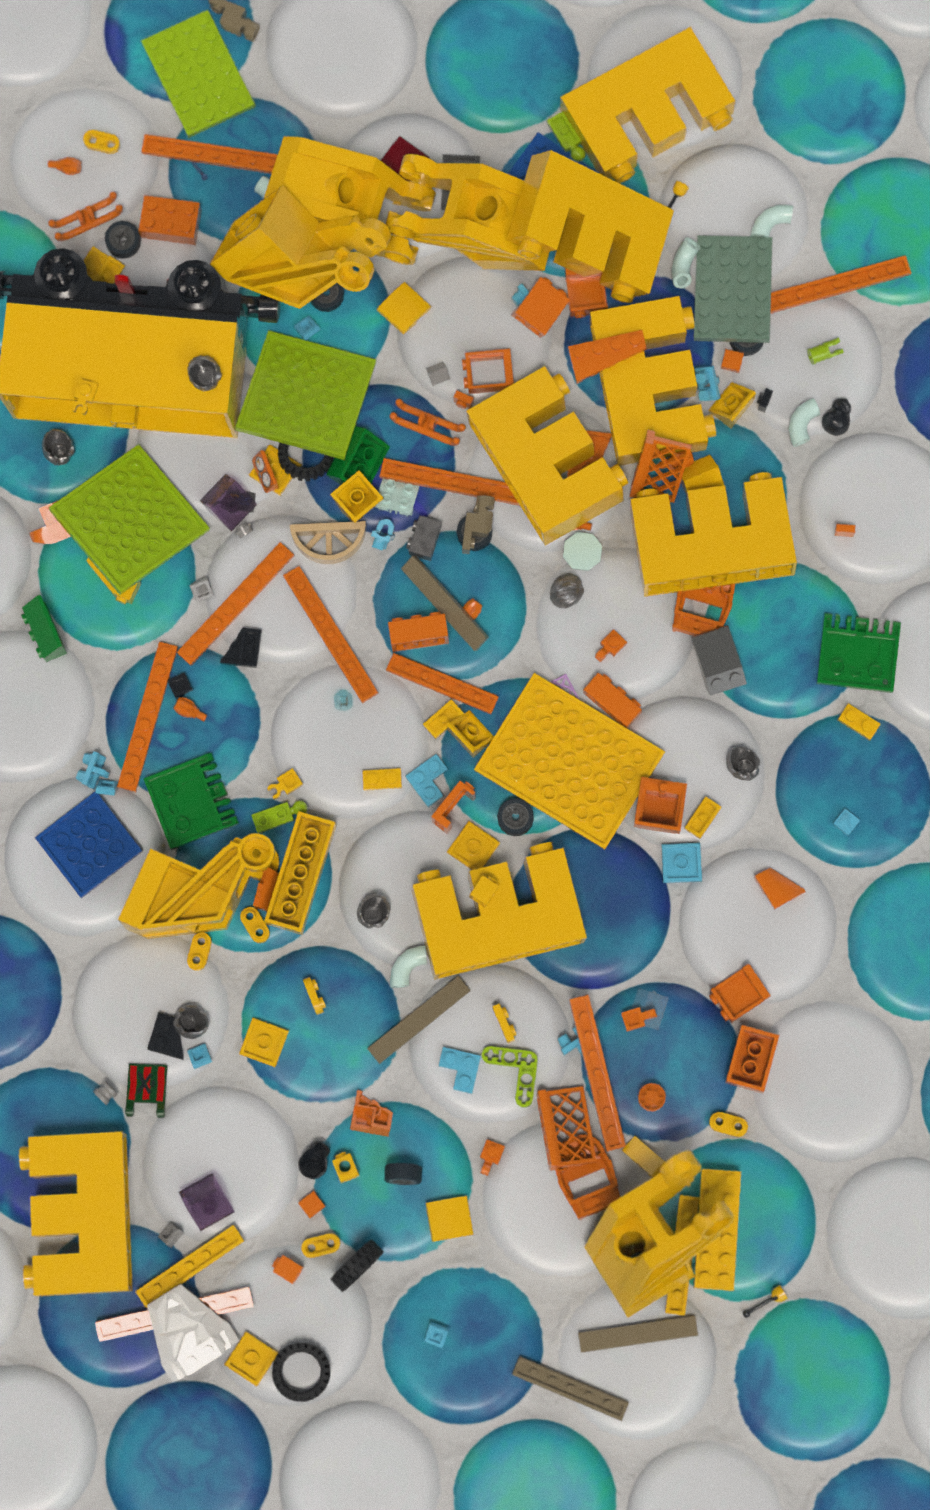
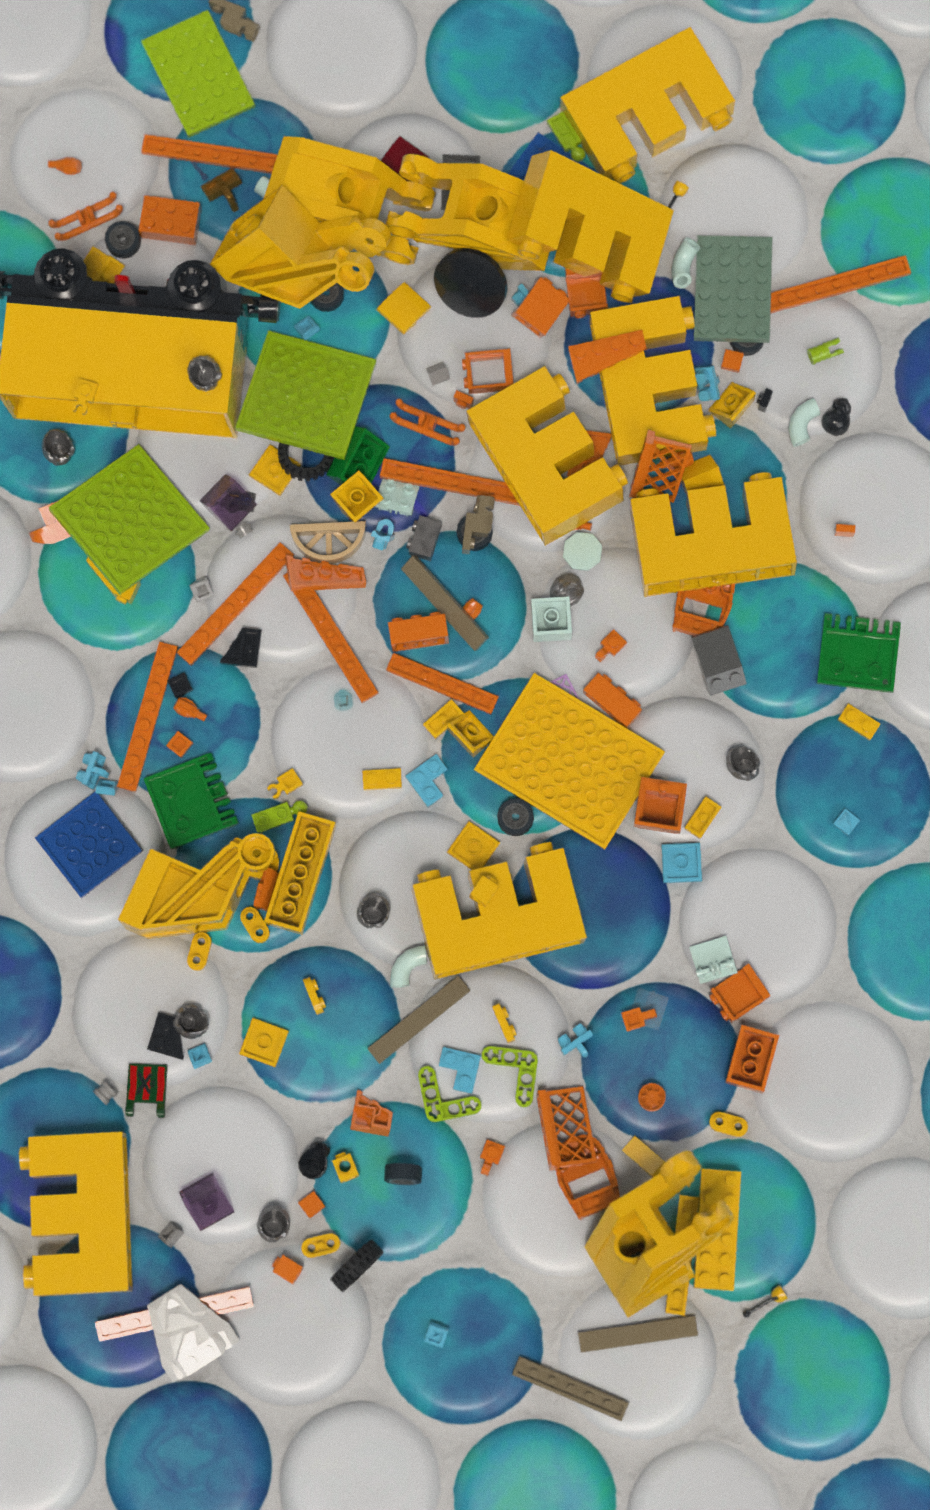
green slope [21,595,67,663] -> none
yellow plate [83,130,120,154] -> none
yellow plate [135,1225,245,1308] -> none
yellow tile [224,1332,279,1387] -> none
slope [252,450,278,493] -> none
black tyre [272,1342,331,1402] -> none
yellow slope [425,1196,474,1242] -> none
orange panel [431,781,476,834] -> none
orange plate [569,994,626,1152] -> none
light aqua cylinder [751,205,793,238] -> none
orange slope [754,868,806,910] -> none
none -> orange tile [166,731,193,758]
none -> pearl gold plate [200,168,242,212]
none -> flat silver hair [257,1206,290,1243]
none -> orange wing [285,555,366,591]
none -> lime beam [418,1066,482,1122]
none -> black dish [434,248,508,318]
none -> light aqua slope [531,596,572,642]
none -> light aqua hinge [689,936,737,984]

